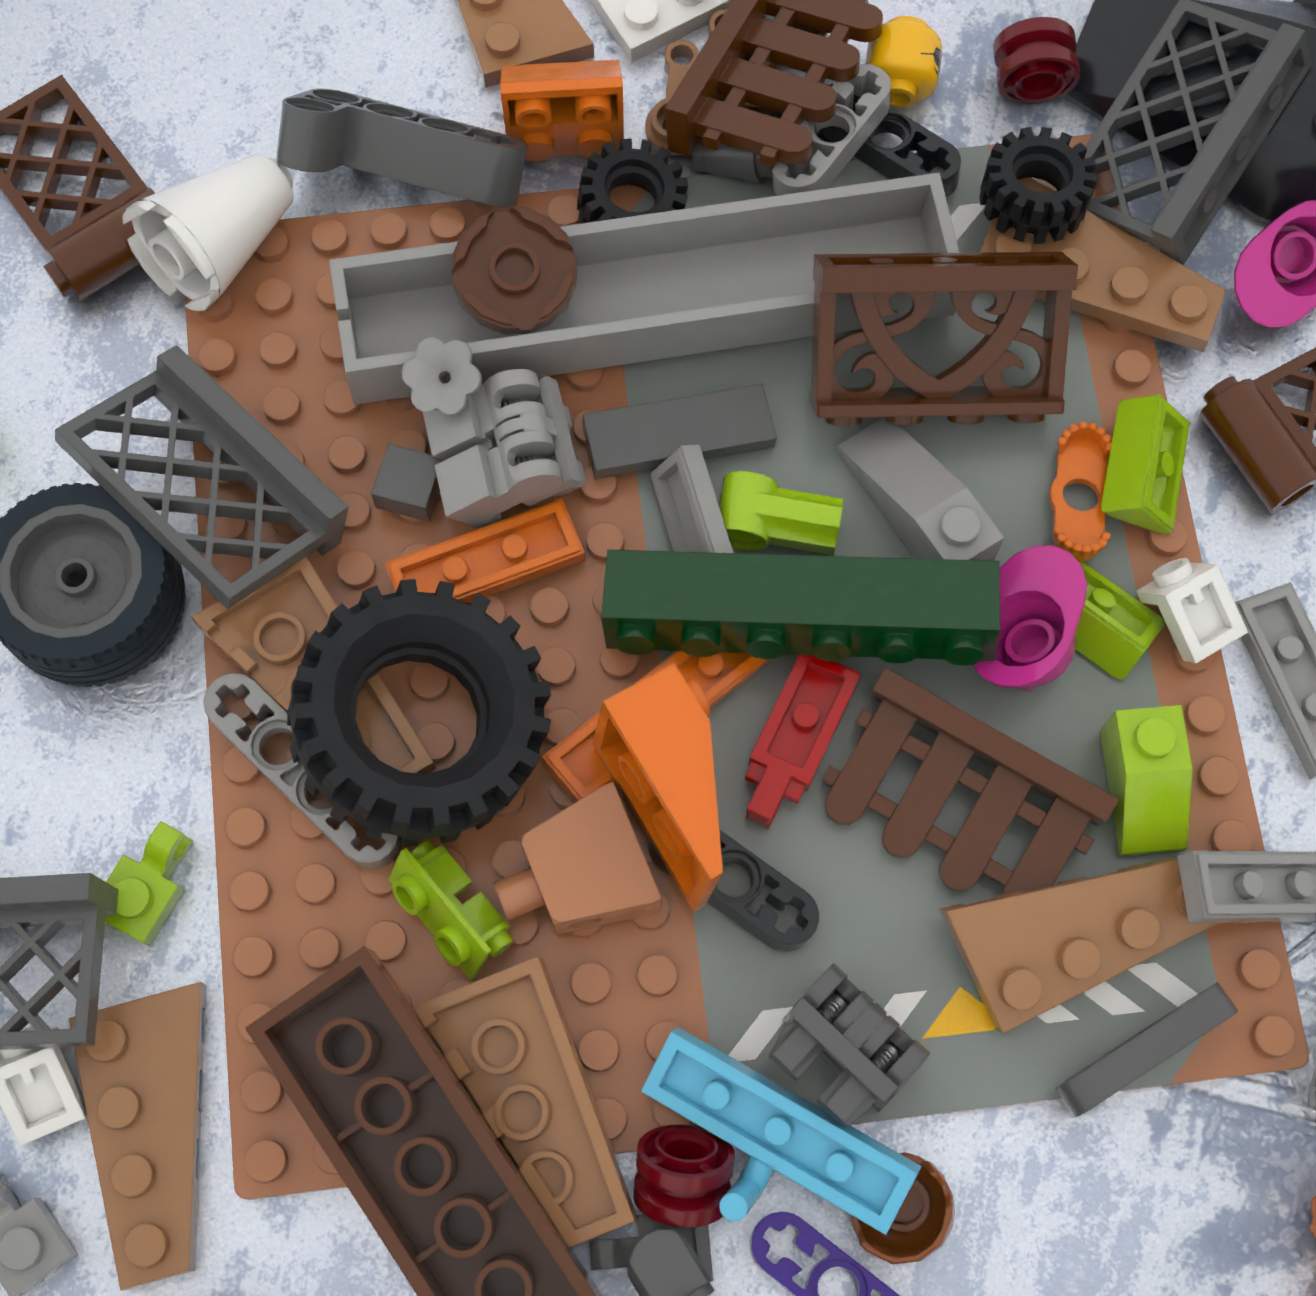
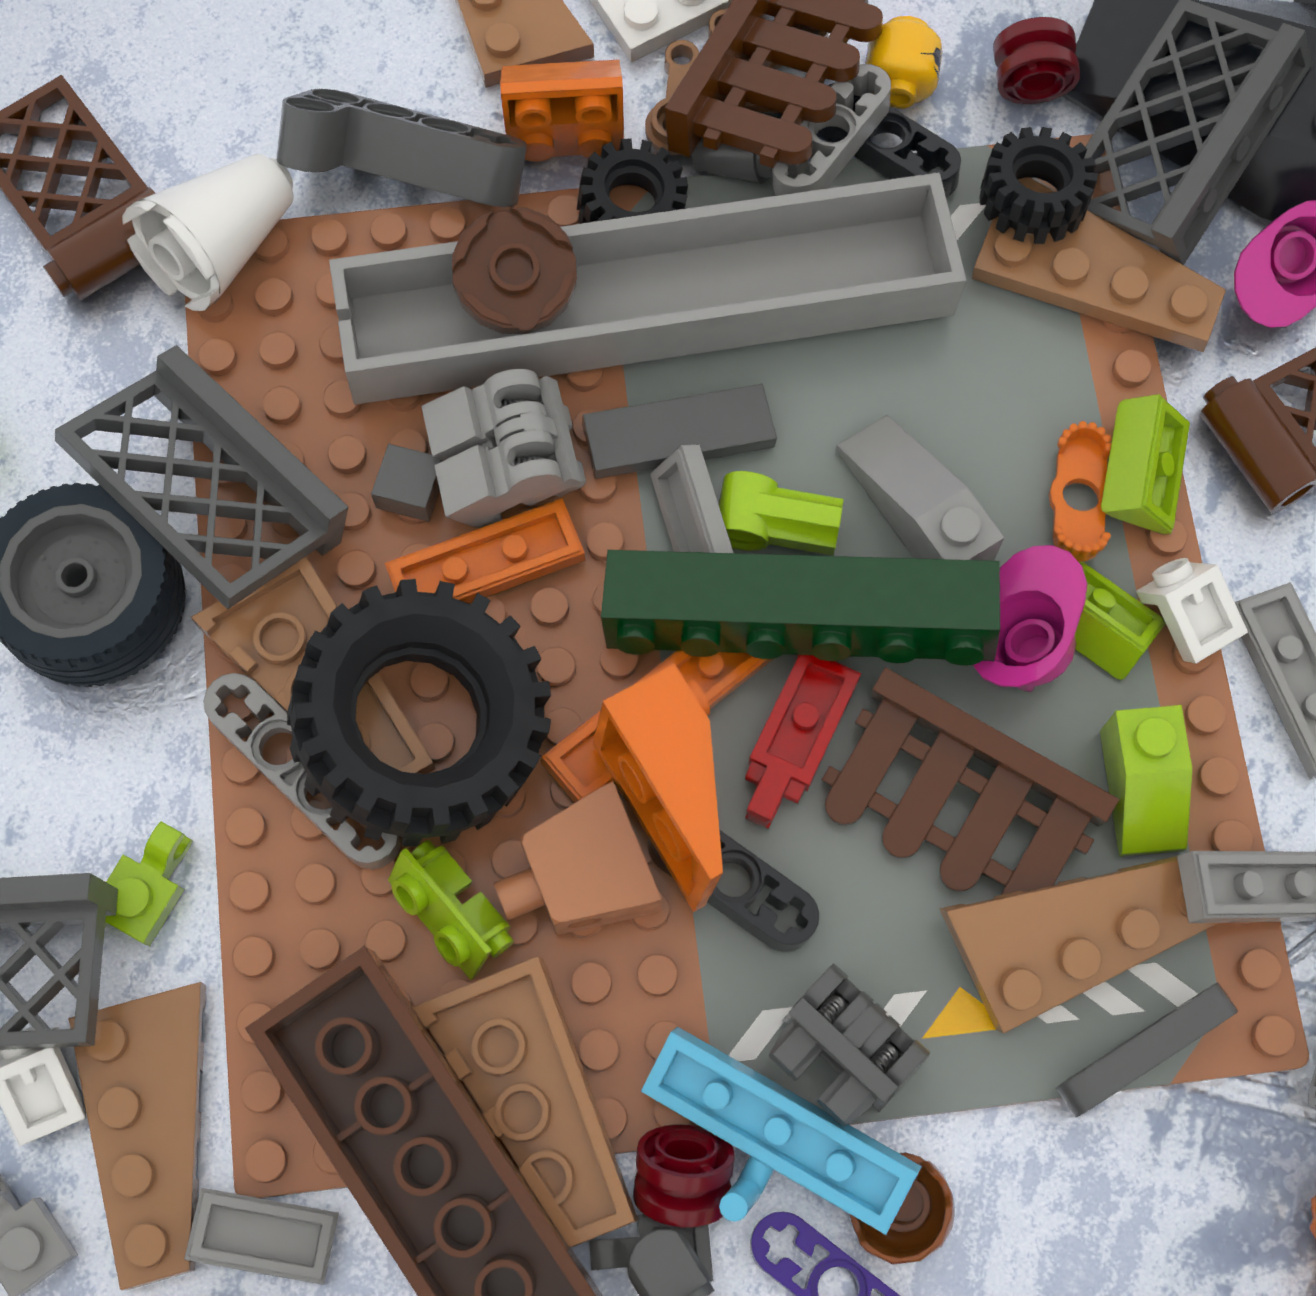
light grey plant [401,337,482,416] -> none
reddish brown fence [810,252,1078,426] -> none
none -> light grey tile [184,1188,339,1285]

